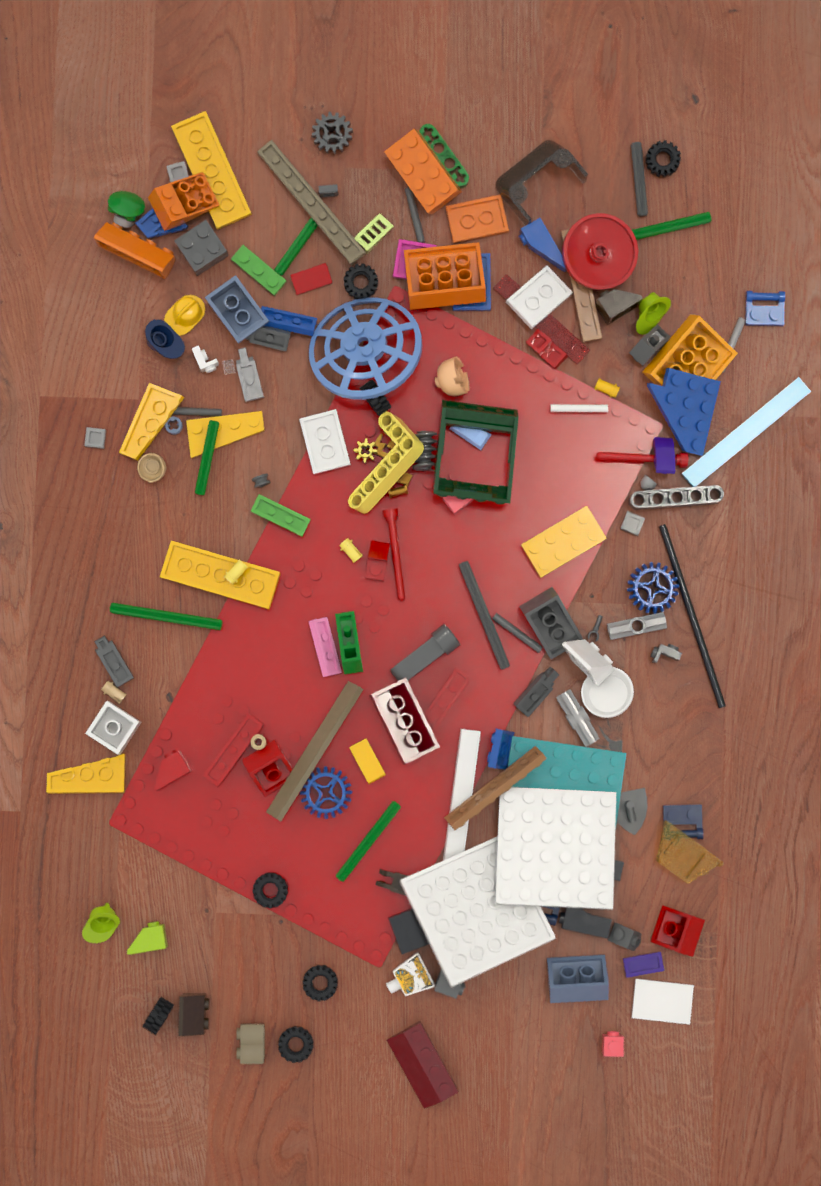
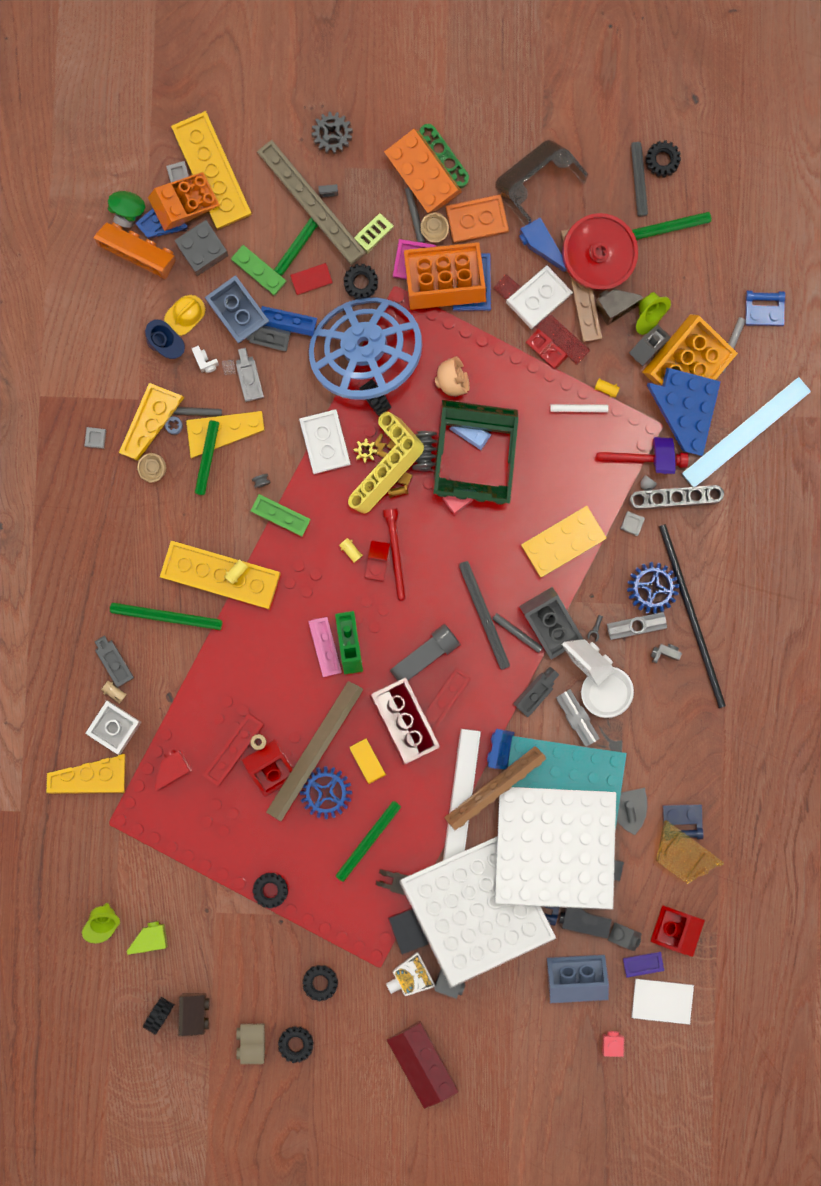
none -> tan hair [421,212,449,243]

